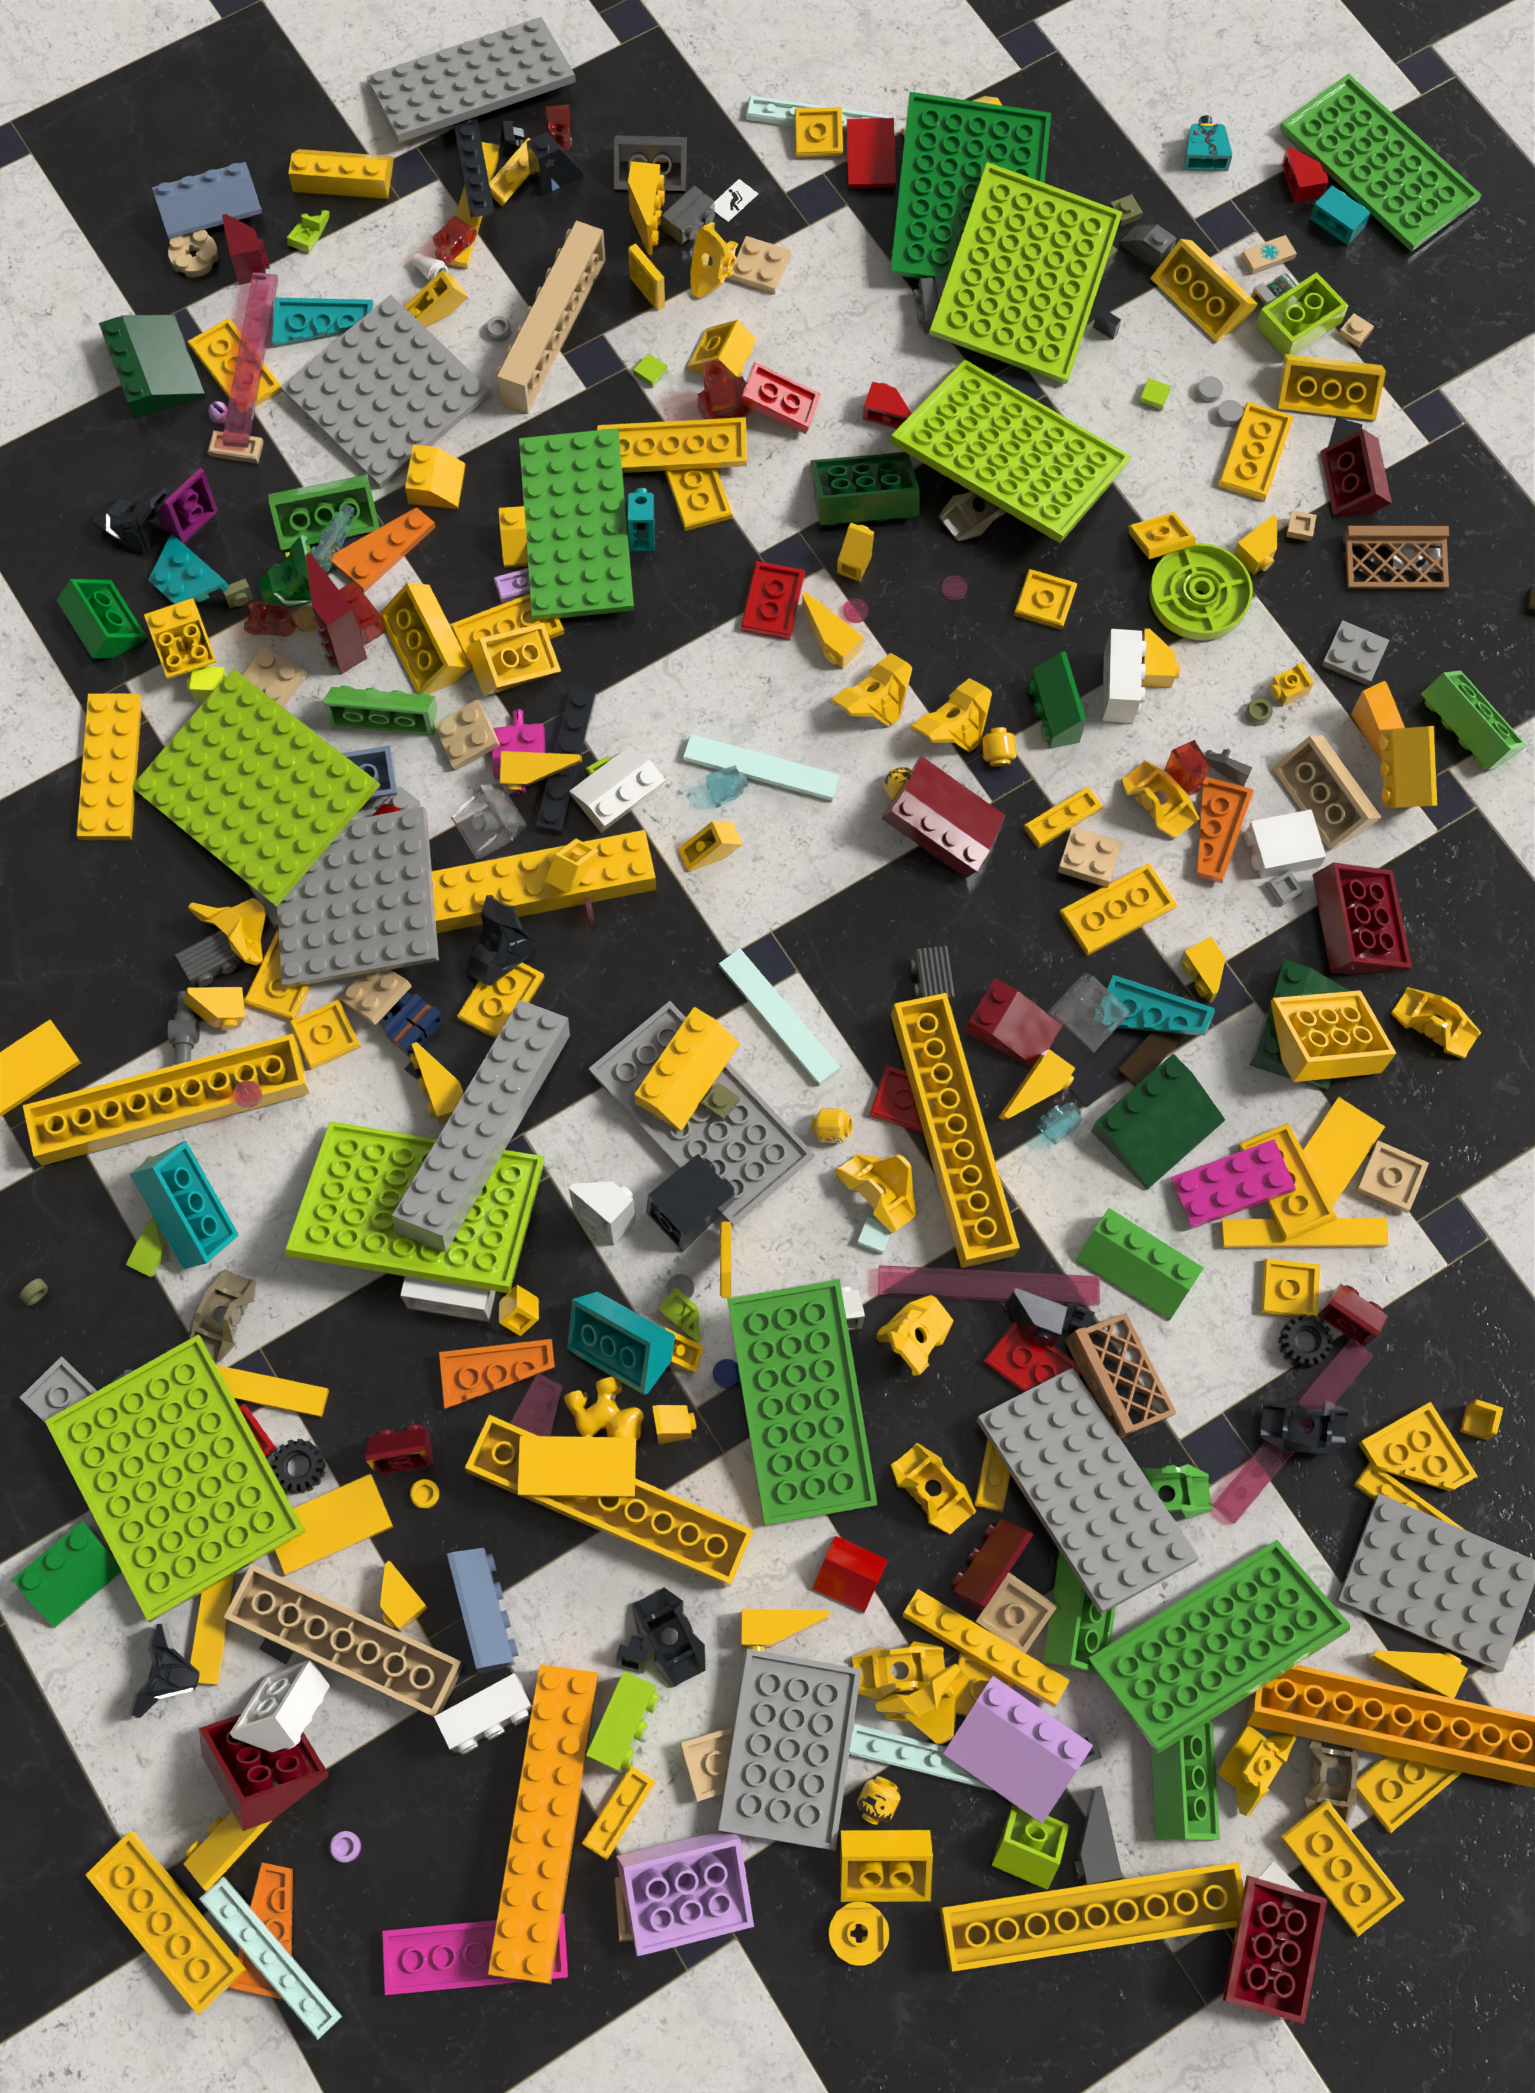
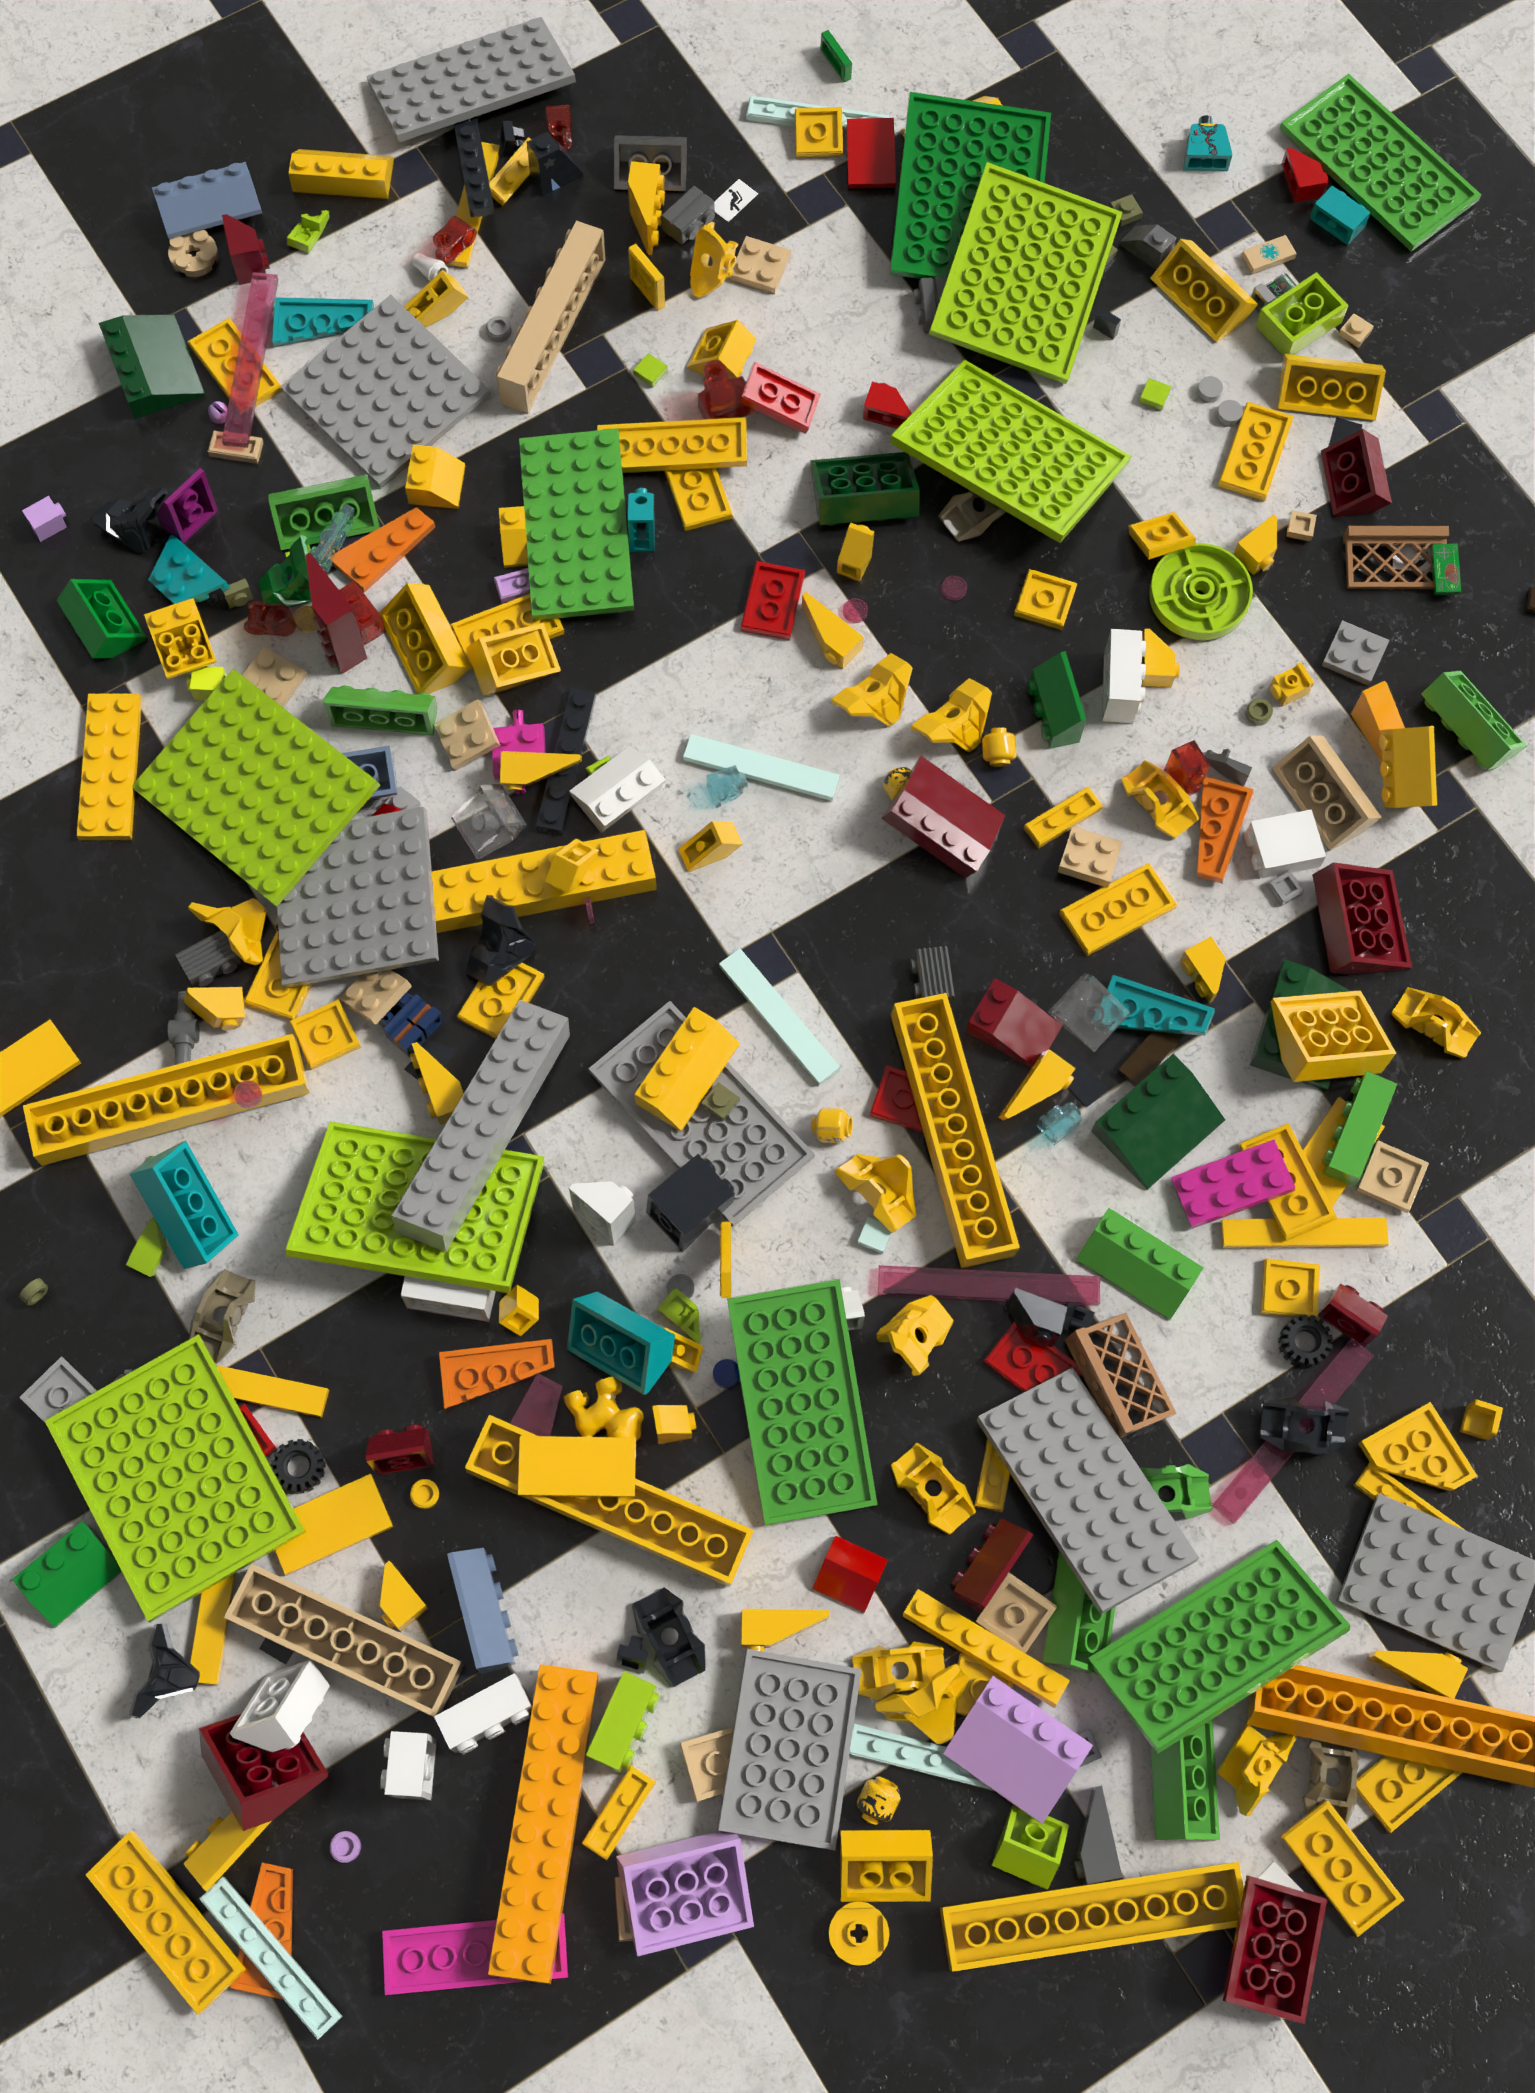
none -> lavender brick [22,496,67,542]
none -> white brick [381,1731,437,1801]
none -> green tile [820,30,852,82]
none -> bright green brick [1322,1071,1397,1187]
none -> green tile [1430,543,1461,595]

